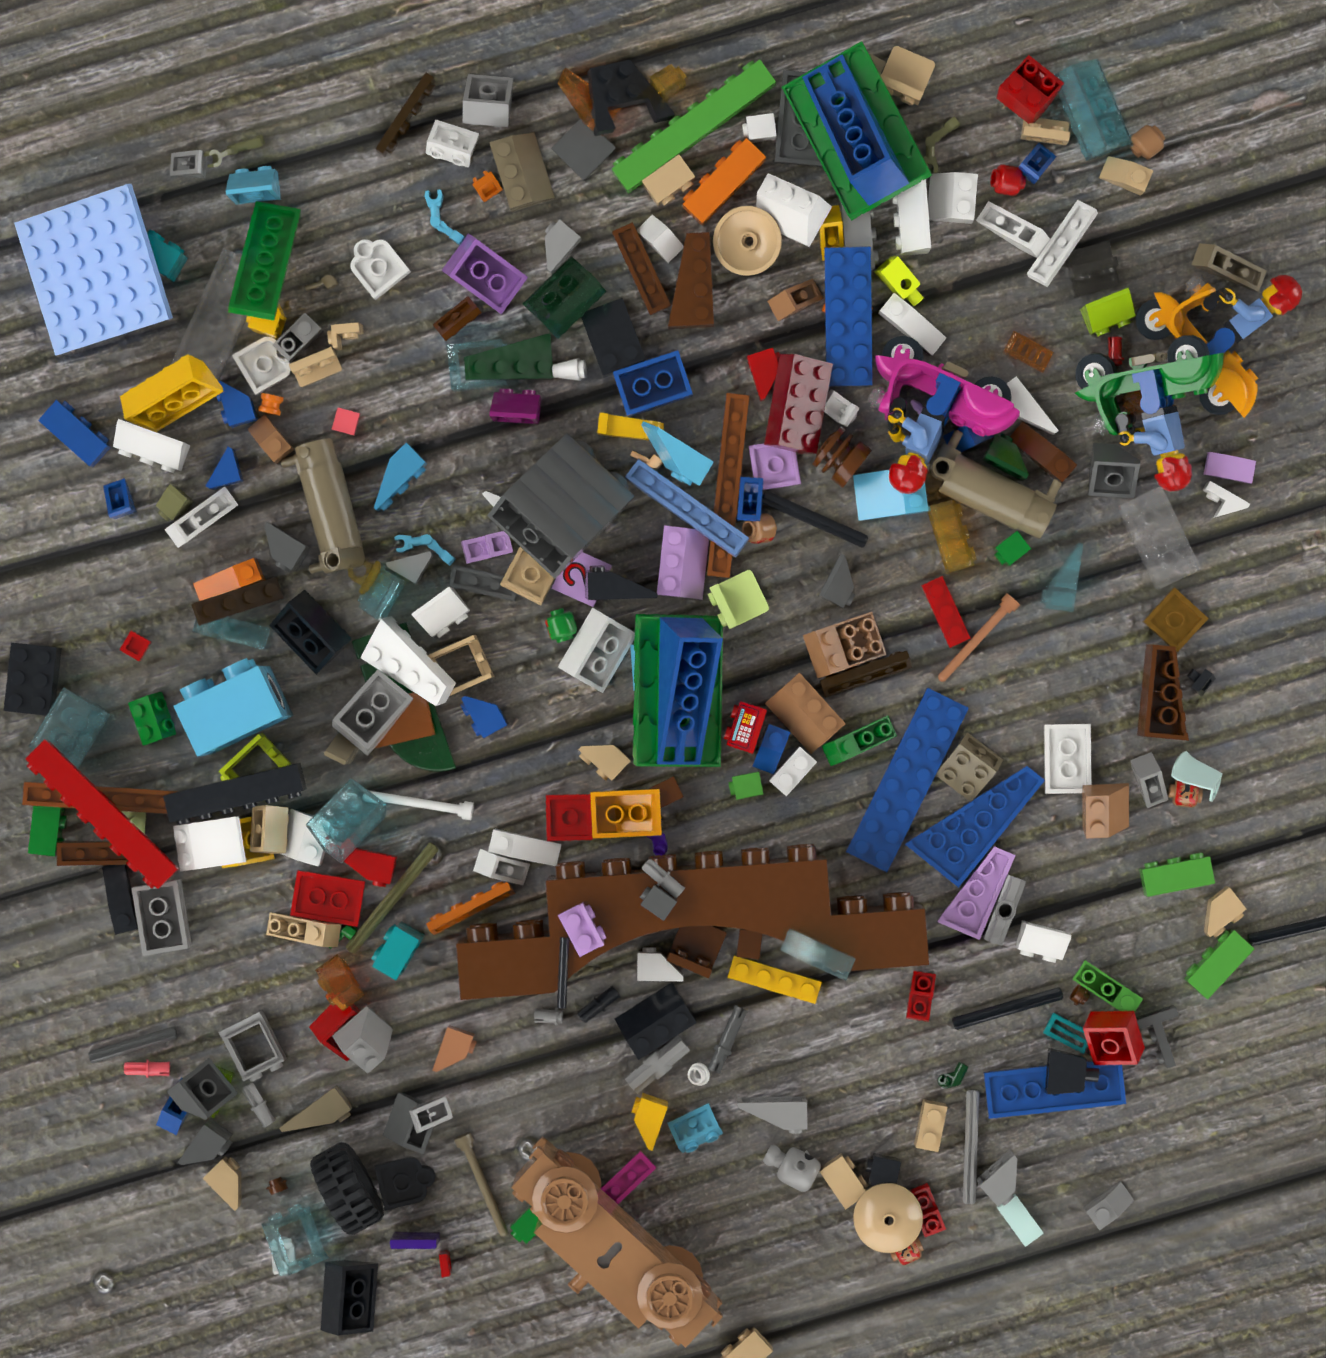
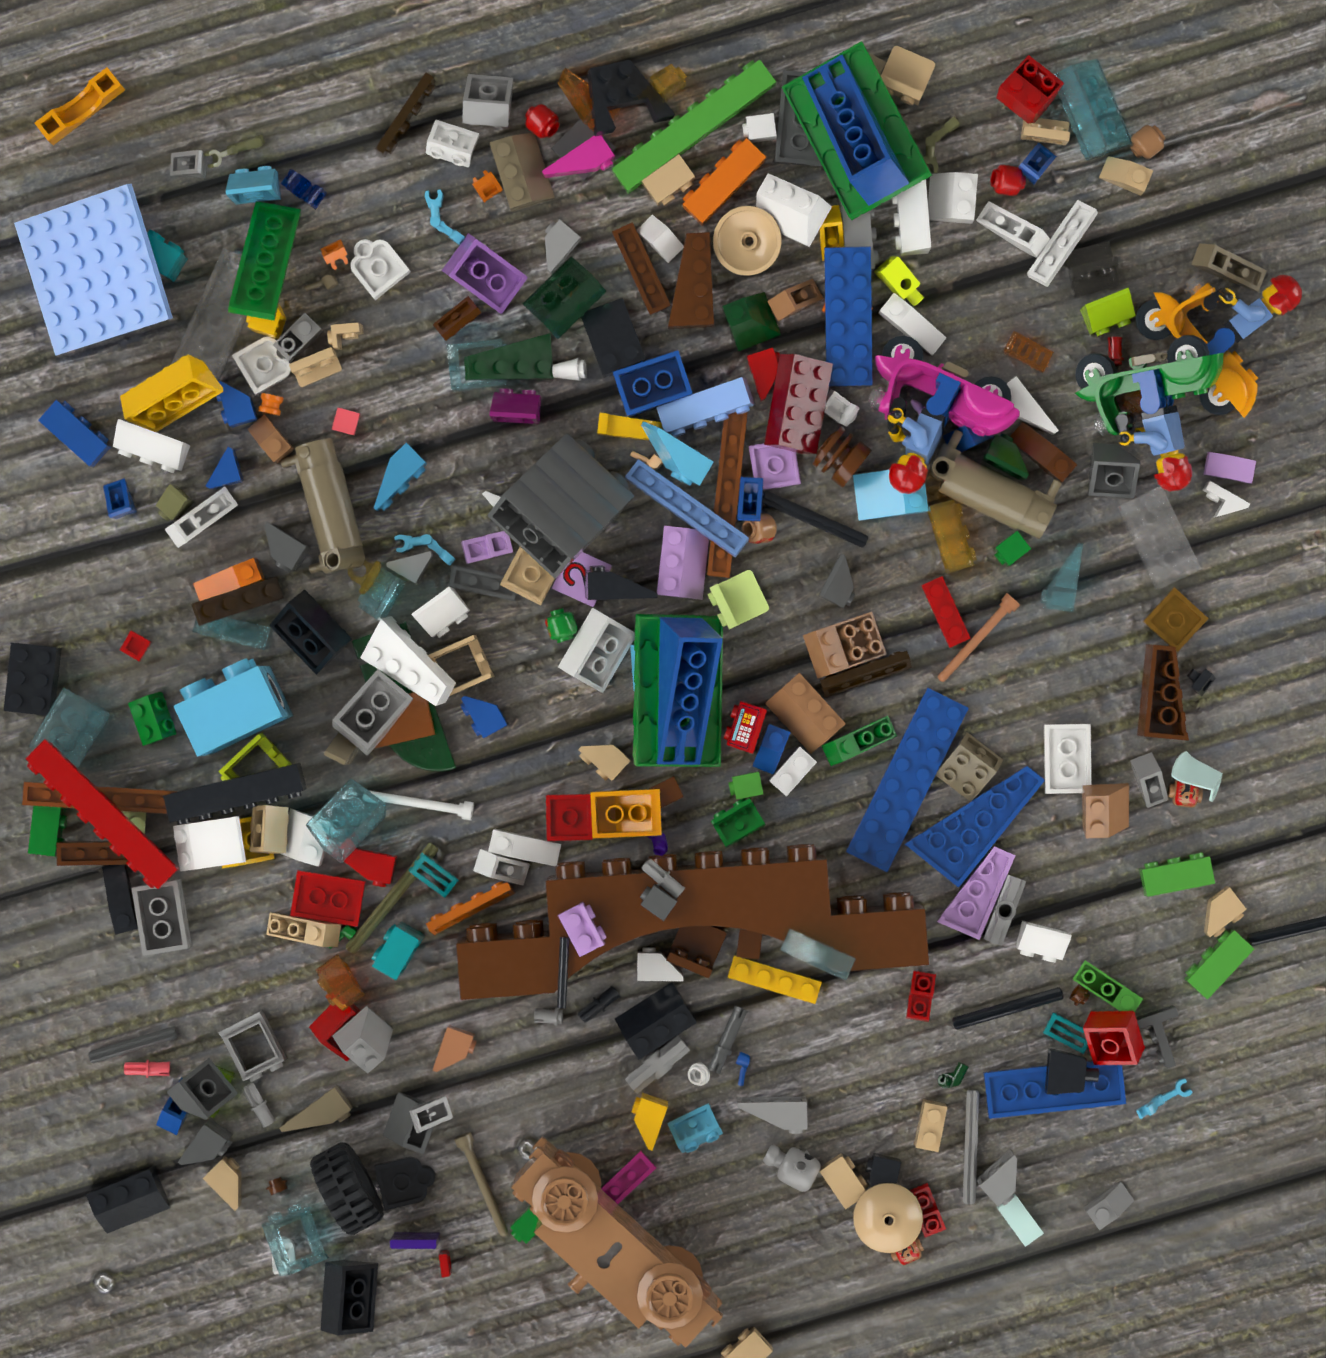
none -> light orange arch [34,67,125,146]
none -> black slope [86,1165,171,1234]
none -> clear blue leg [280,169,327,210]
none -> orange tile [320,239,348,270]
none -> teal tile [408,852,459,898]
none -> red head [525,104,560,139]
none -> dark pink slope [542,135,615,178]
none -> light blue brick [656,377,755,437]
none -> green bracket [711,798,766,848]
none -> dark green slope [722,292,781,351]
none -> blue hand [735,1052,750,1086]
none -> medium azure piece [1136,1078,1193,1119]

